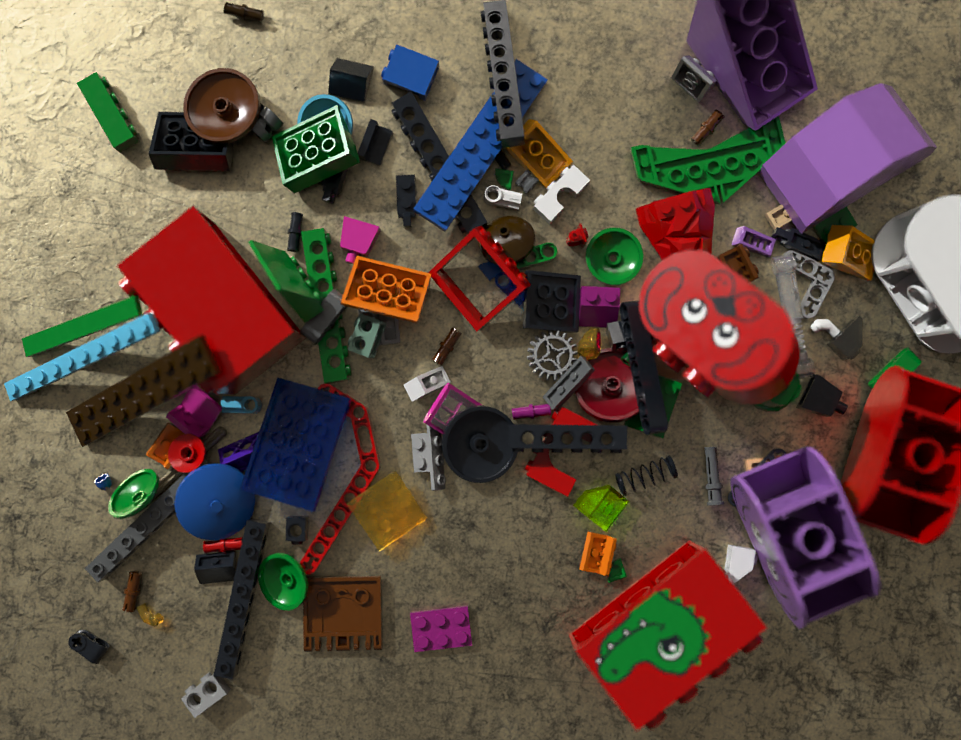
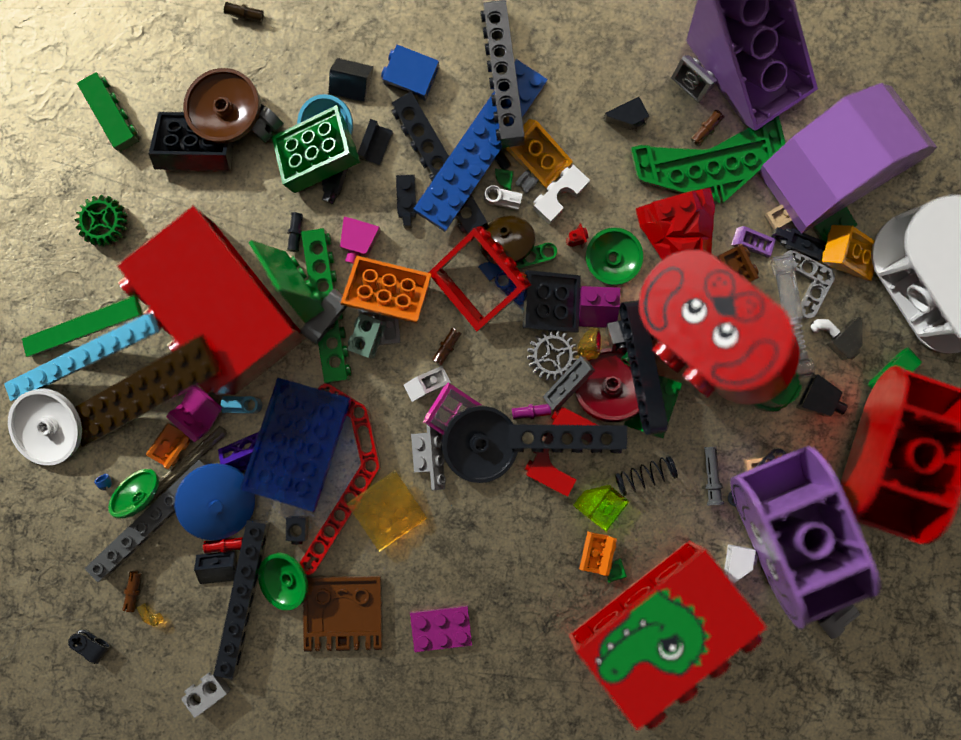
red dish [168,434,206,473] -> none
none -> white dish [8,389,82,465]
none -> green gear [74,195,129,247]
none -> black slope [603,97,650,130]
none -> light grey piece [818,604,860,639]

